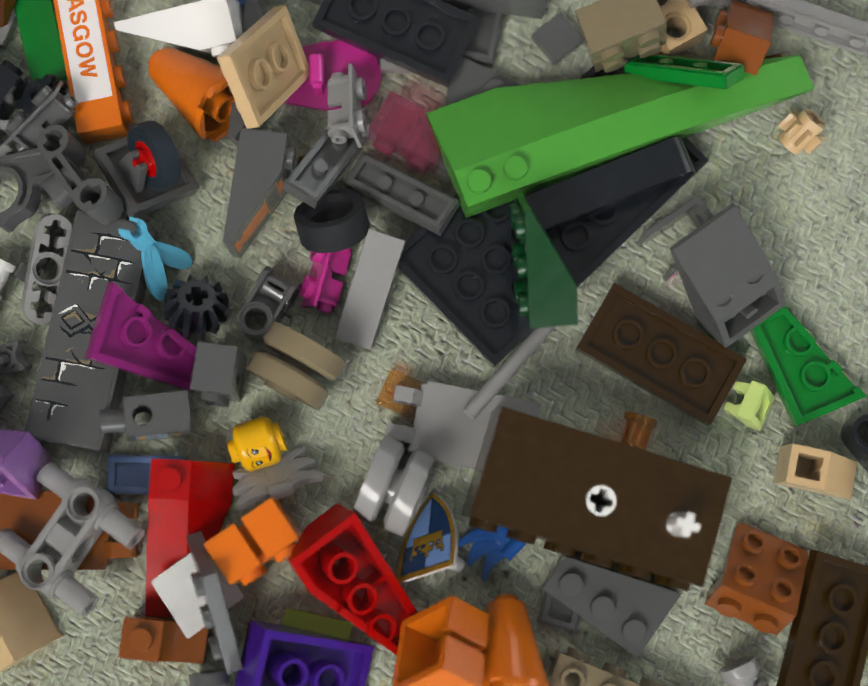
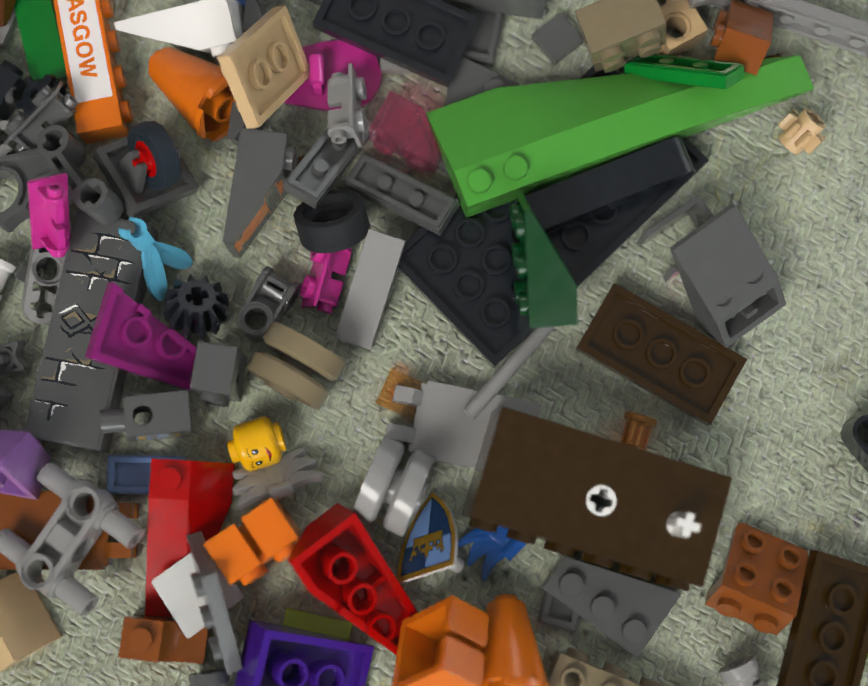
yellowish green tile [724,381,775,431] -> none
green wing [750,306,867,427] -> none
tan slope [773,443,857,500] -> none
none -> dark pink hinge [27,173,70,258]

